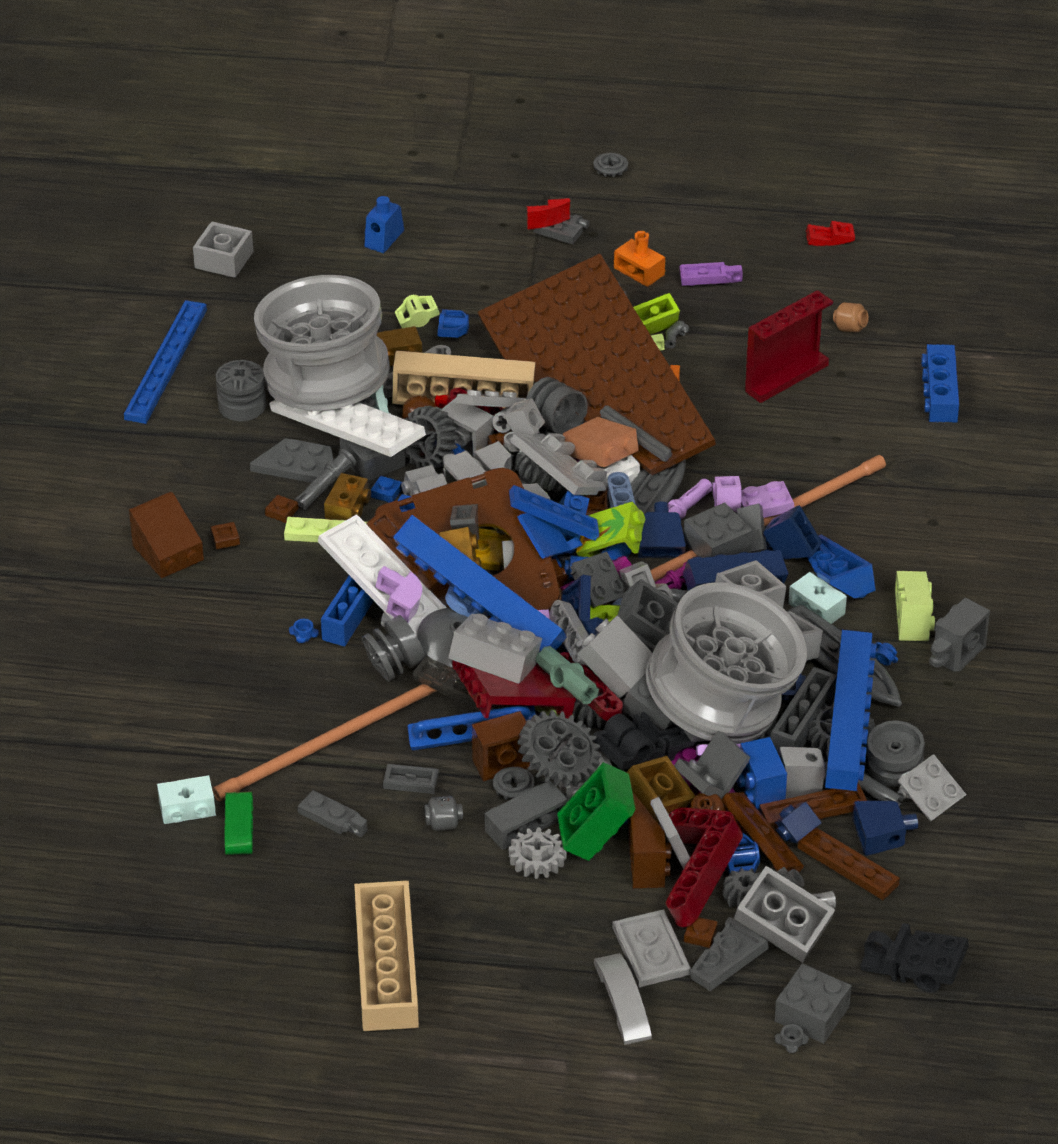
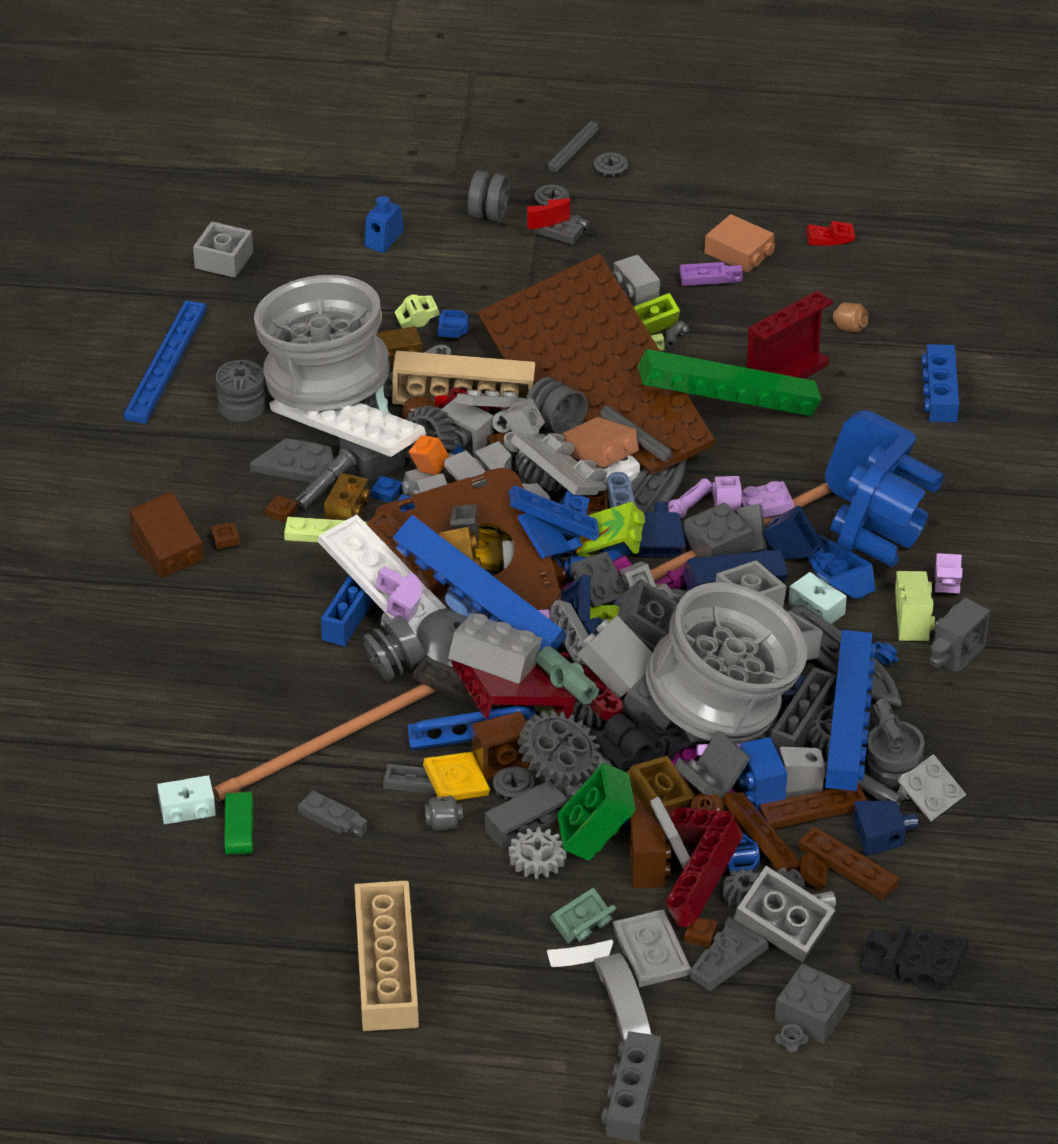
blue plate [289,619,319,643] -> none
orange brick [614,231,665,287] -> none
dark blue brick [775,802,821,843] -> none
none -> orange brick [409,435,449,475]
none -> yellow tile [423,752,490,800]
none -> dark grey wheel [468,170,510,222]
none -> dark grey gear [535,185,569,206]
none -> white sticker [547,940,613,967]
none -> dark grey axle [548,121,598,173]
none -> sand green bracket [549,887,616,944]
none -> dark grey brick [602,1031,661,1142]
none -> light grey brick [613,255,660,307]
none -> green brick [638,349,821,416]
none -> nougat brick [705,214,775,273]
none -> reddish brown plate [800,852,828,890]
none -> blue piece [825,410,945,568]
none -> dark grey pin [873,699,906,748]
none -> lavender brick [934,553,962,594]

